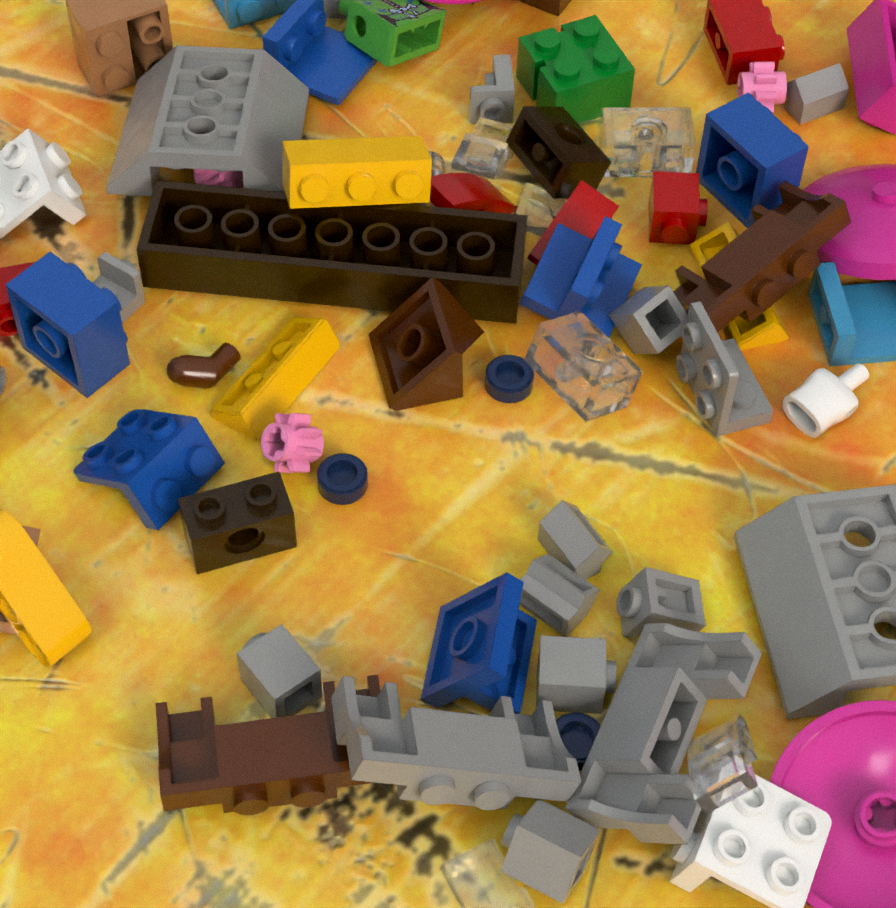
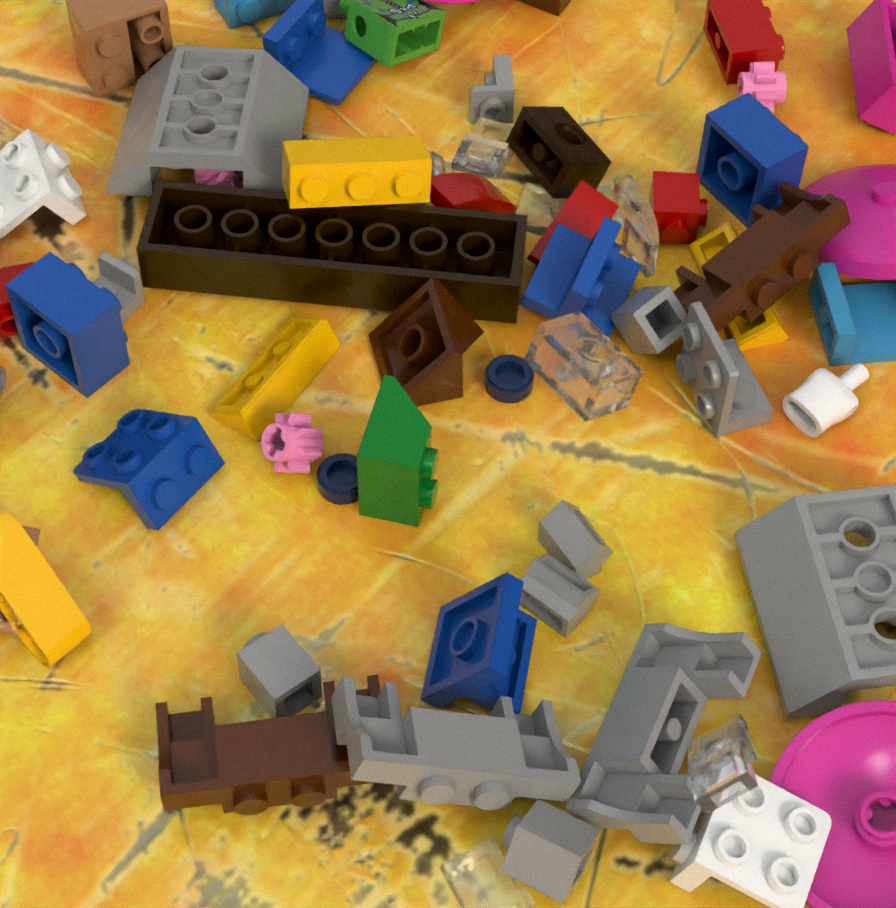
reddish brown arm [167,342,241,389] -> none
dark brown brick [178,472,297,574] -> none
green piece [516,15,635,124] -> none
light grey brick [536,635,616,714] -> none
dark blue tile [556,712,601,771] -> none
clear brick [599,107,696,177] -> none
light grey bracket [617,567,706,639] -> none
light grey piece [785,63,849,125] -> none
none -> green slope [357,374,439,527]
none -> clear slope [612,175,659,278]

